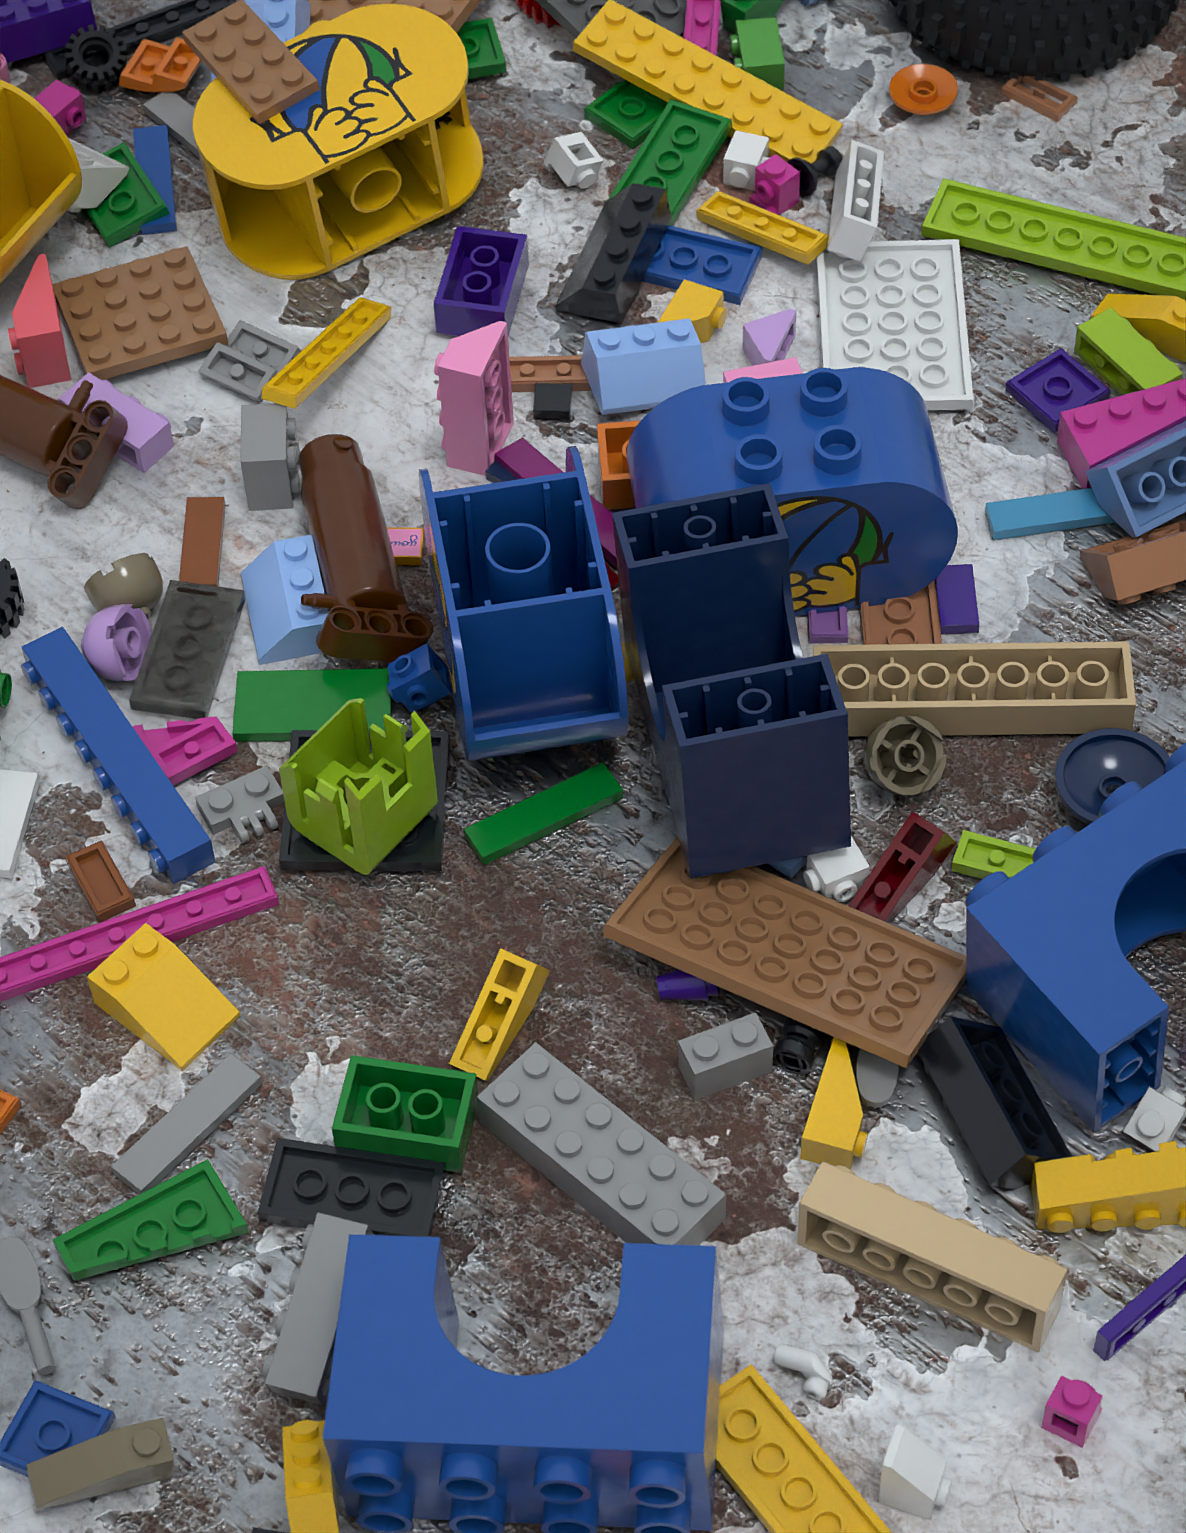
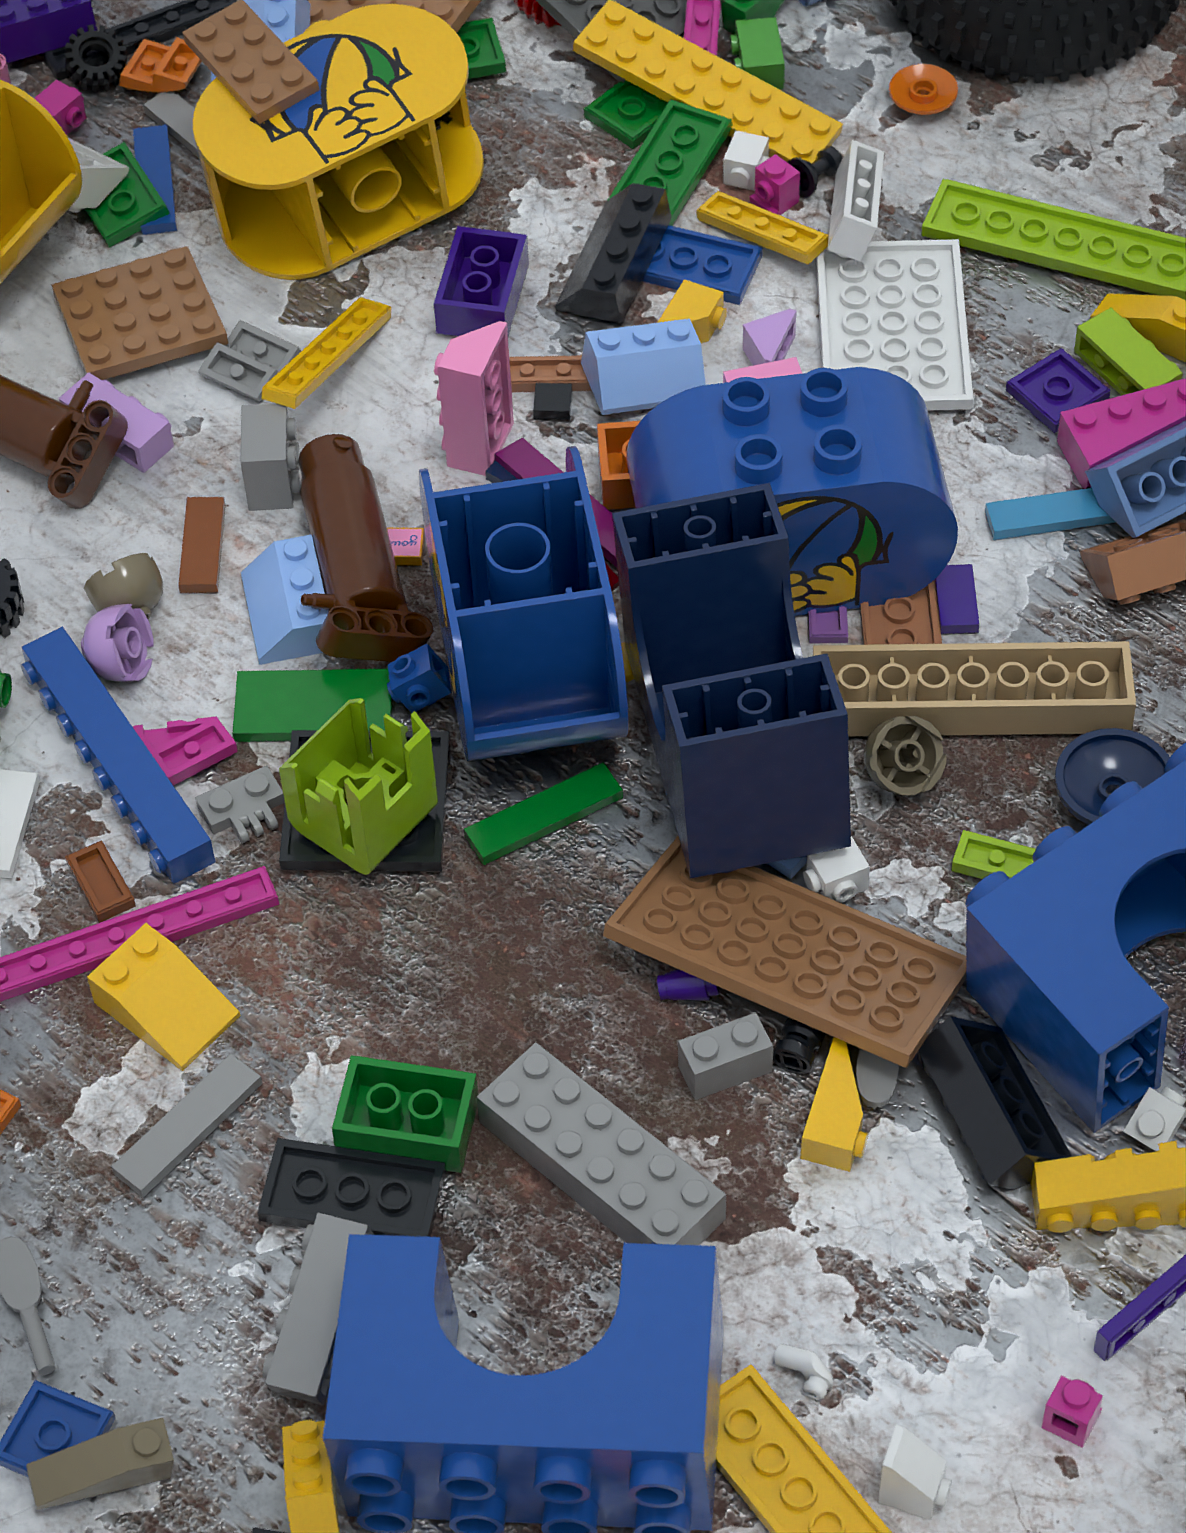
coral slope [8,253,71,388] -> none
green wing [52,1159,249,1281] -> none
clear smoke plate [129,580,246,719] -> none
yellow slope [449,948,550,1081] -> none
white brick [544,132,604,189] -> none
tan brick [797,1161,1068,1353] -> none
dark red slope [848,811,957,923] -> none
nougat tile [1001,76,1078,122] -> none

